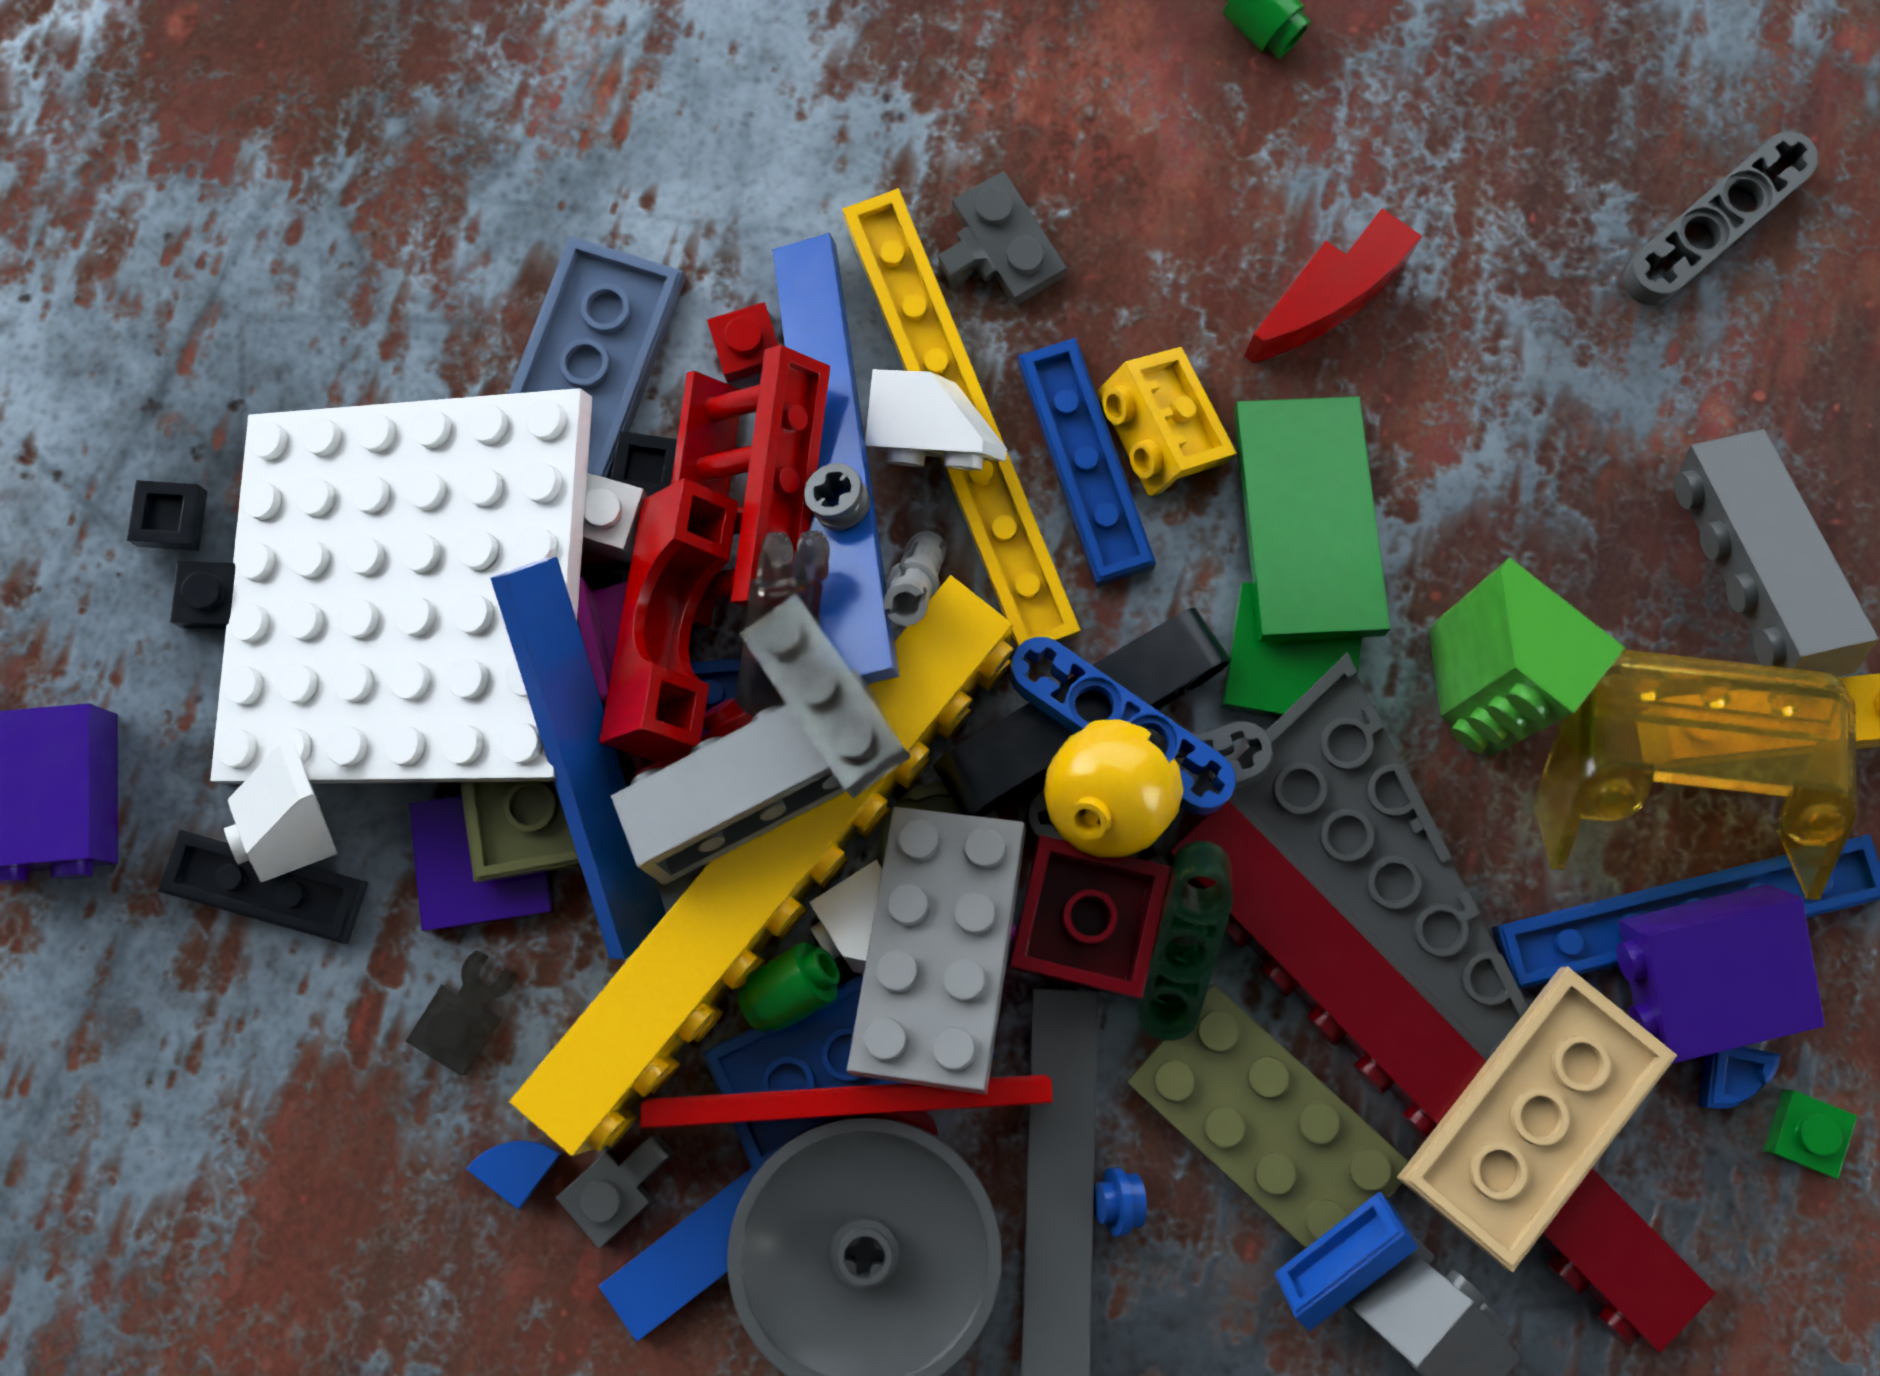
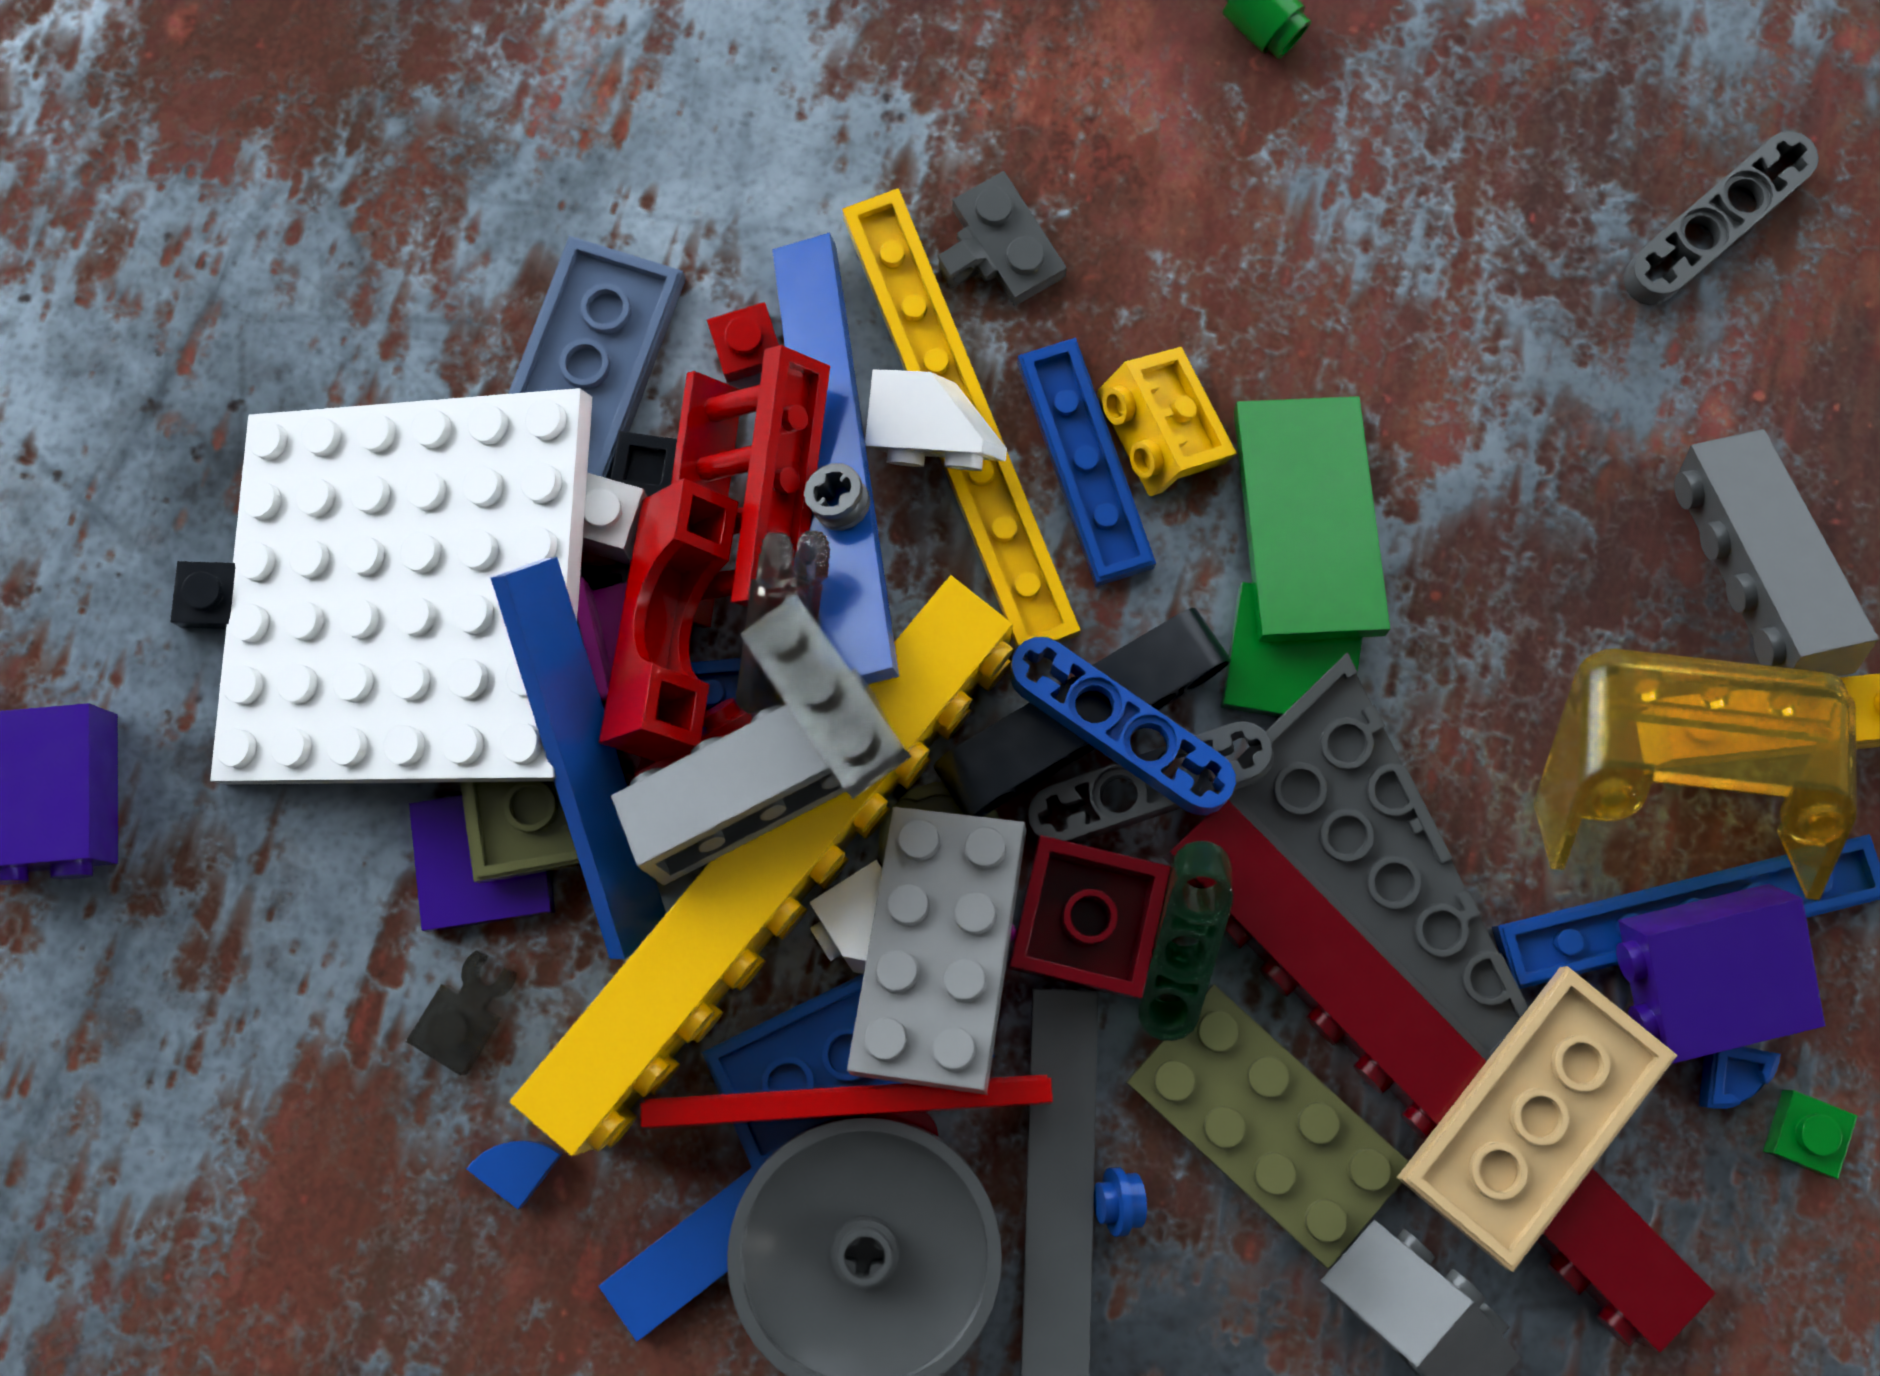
black plate [127,480,208,551] -> none
black tile [158,830,369,944] -> none
white slope [224,740,338,883] -> none
dark grey plate [556,1133,676,1249] -> none
green brick [737,942,840,1033] -> none
light grey pin [883,530,947,626] -> none
yellow cylinder [1043,719,1184,857] -> none
red slope [1244,208,1422,363] -> none
blue tile [1274,1191,1419,1332] -> none
bright green slope [1429,557,1625,756] -> none

